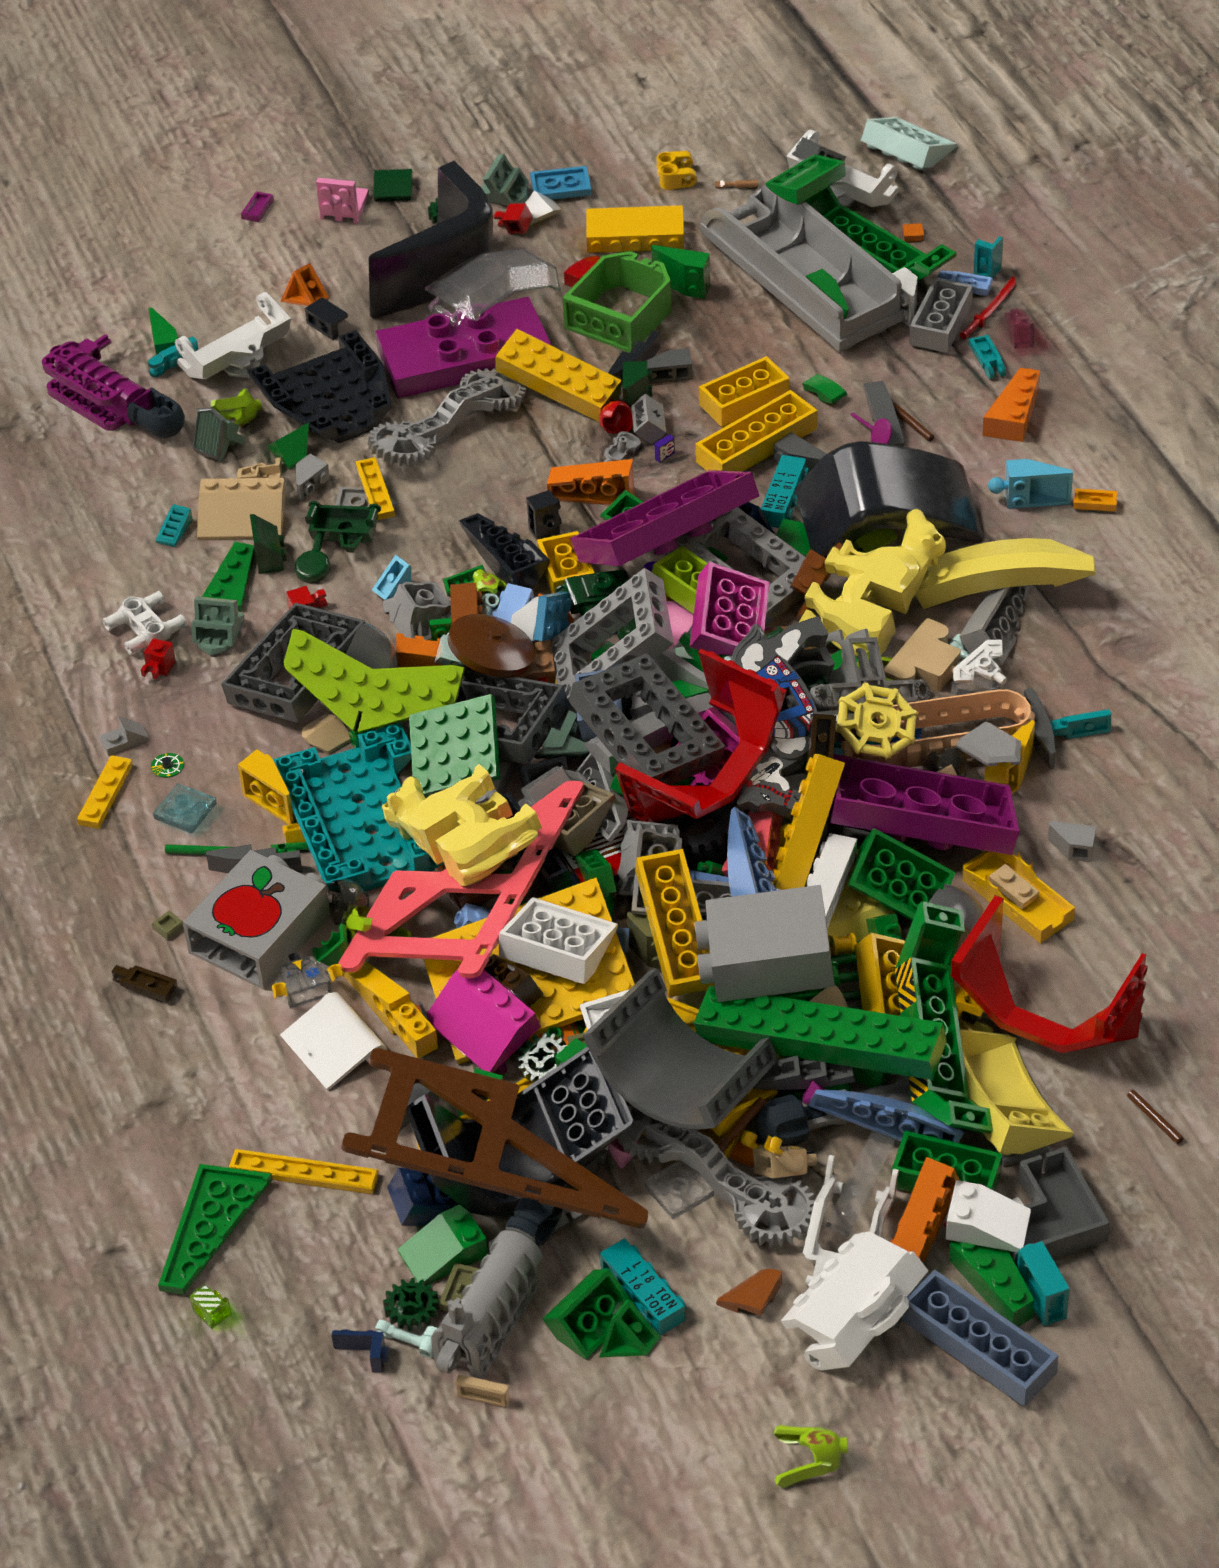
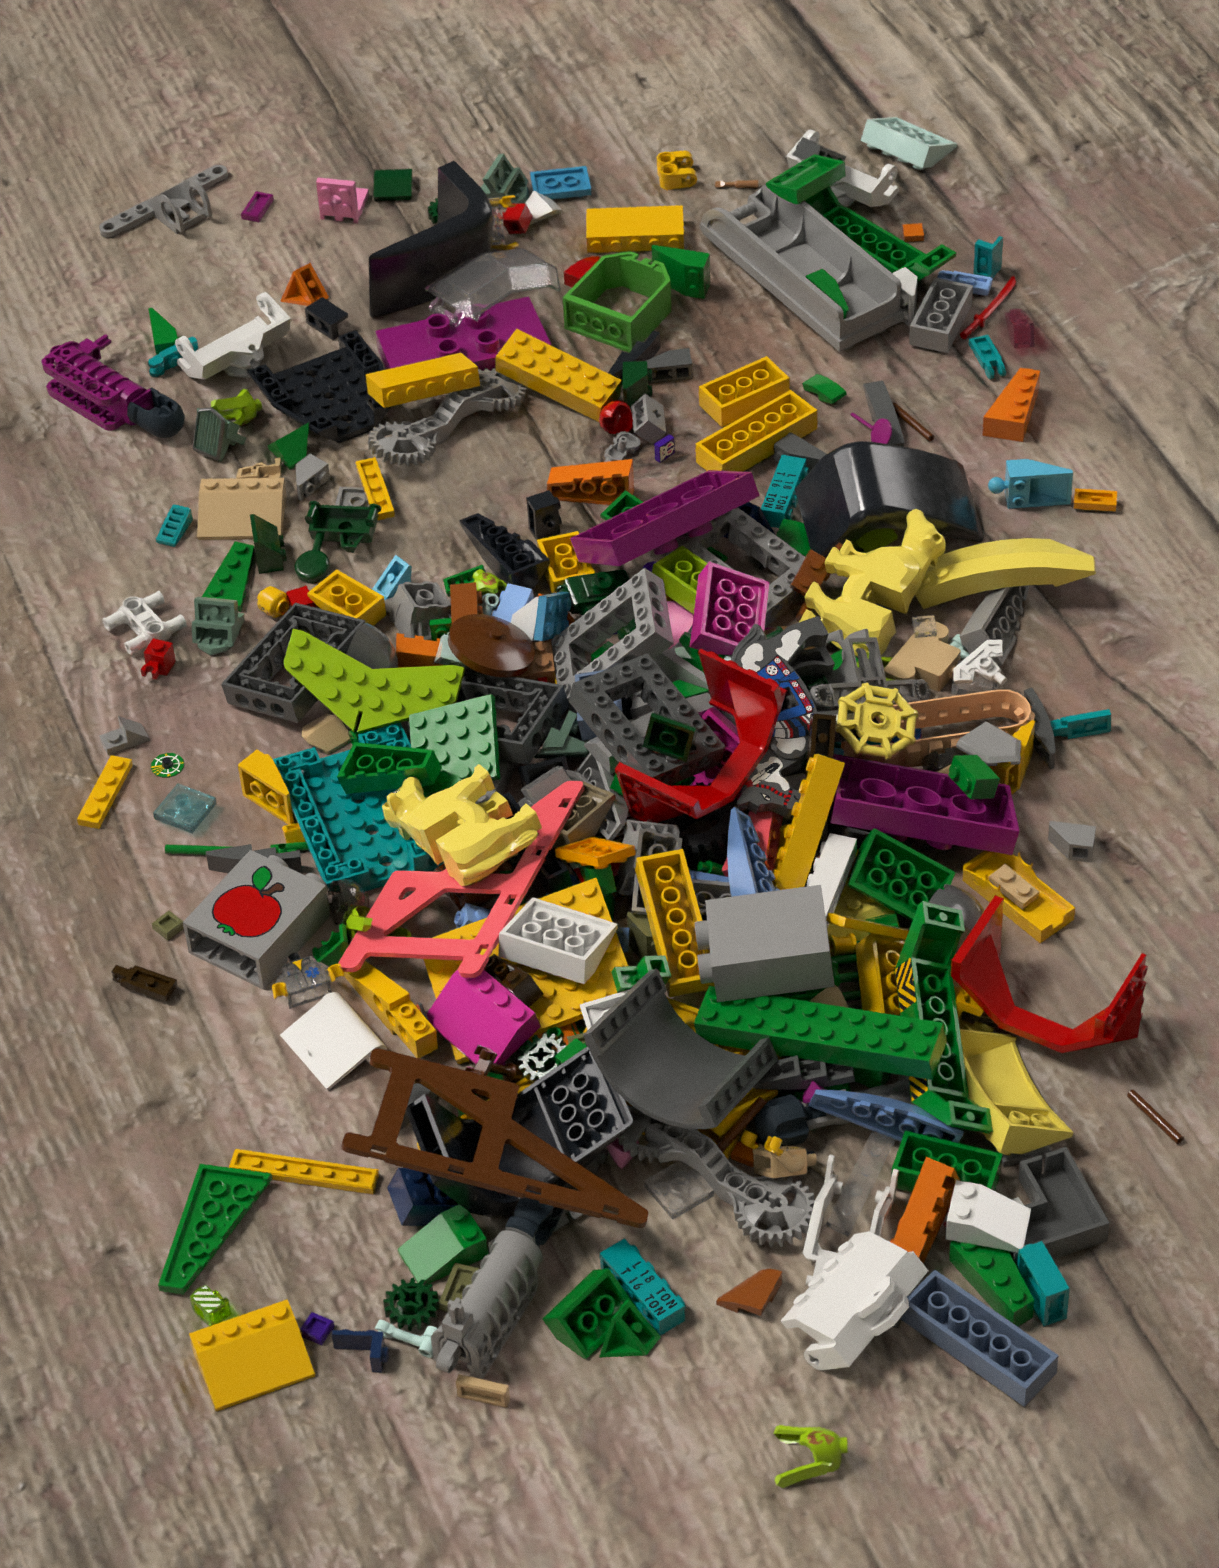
none -> light grey piece [99,165,228,238]
none -> yellow slope [189,1299,315,1412]
none -> yellow head [257,586,290,618]
none -> dark purple tile [300,1312,335,1346]
none -> yellow slope [307,570,386,626]
none -> green wedge [337,742,442,794]
none -> yellow brick [366,353,480,408]
none -> reddish brown bar [465,1045,522,1083]
none -> clear torso [488,195,519,256]
none -> light orange plate [555,837,636,869]
none -> green brick [611,955,672,993]
none -> dark green slope [642,712,699,762]
none -> yellow tile [826,913,909,940]
none -> clear tile [912,615,937,638]
none -> green brick [948,755,1000,799]

